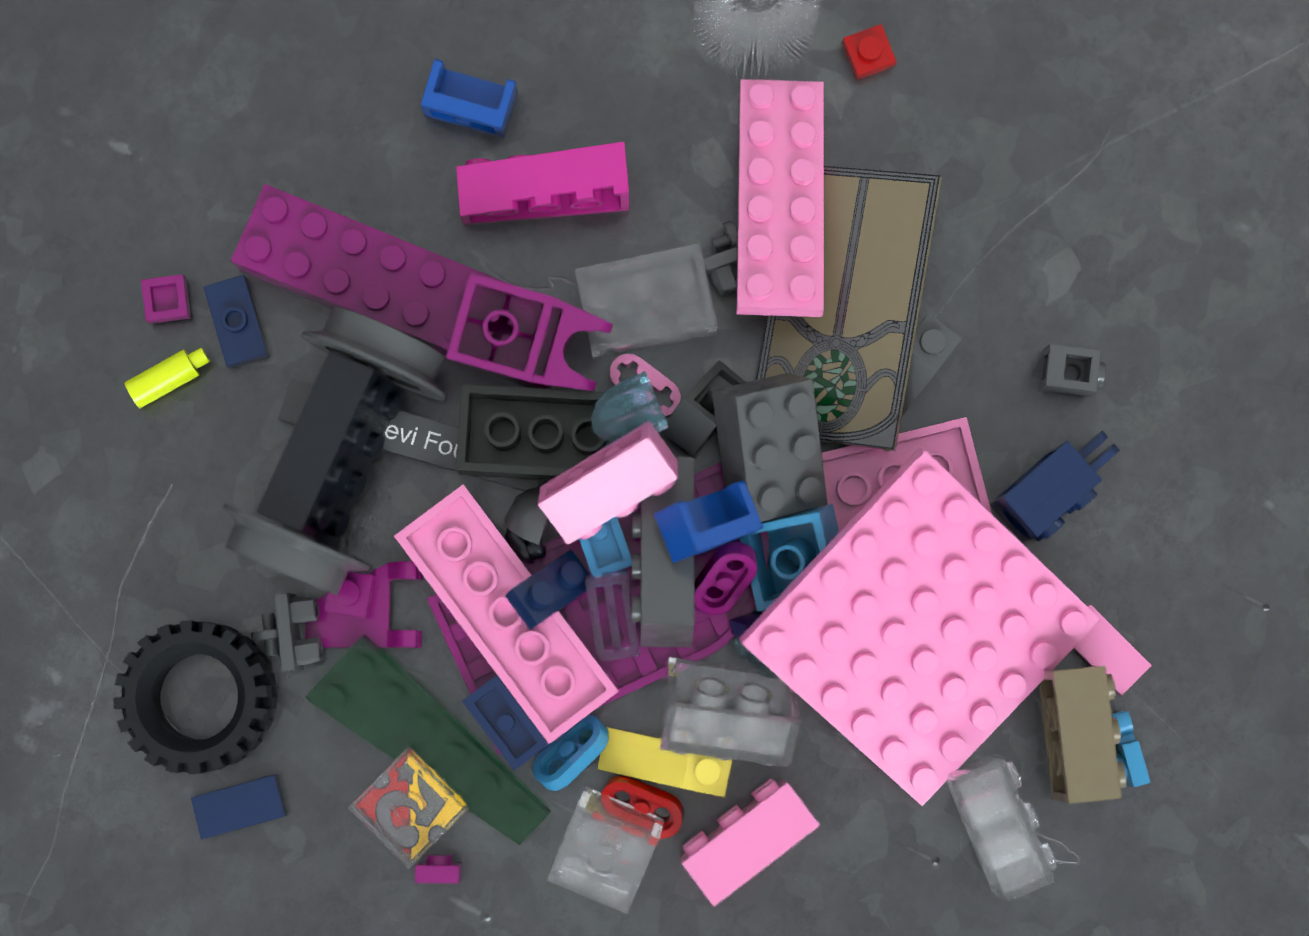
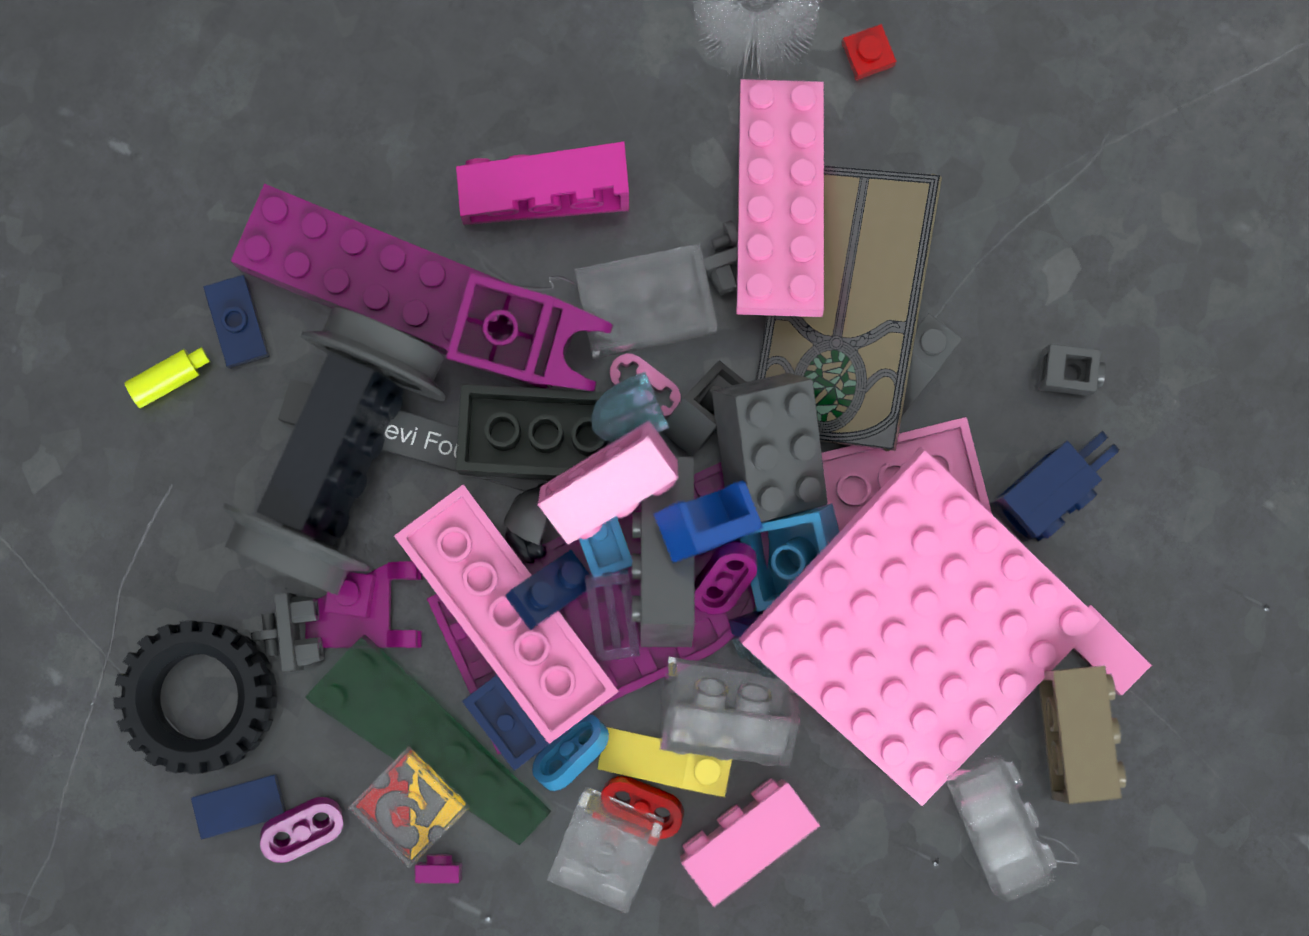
magenta plate [141,274,191,324] -> none
blue panel [421,59,518,138] -> none
dark azure plate [1111,711,1151,787] -> none
none -> plate [260,797,343,863]

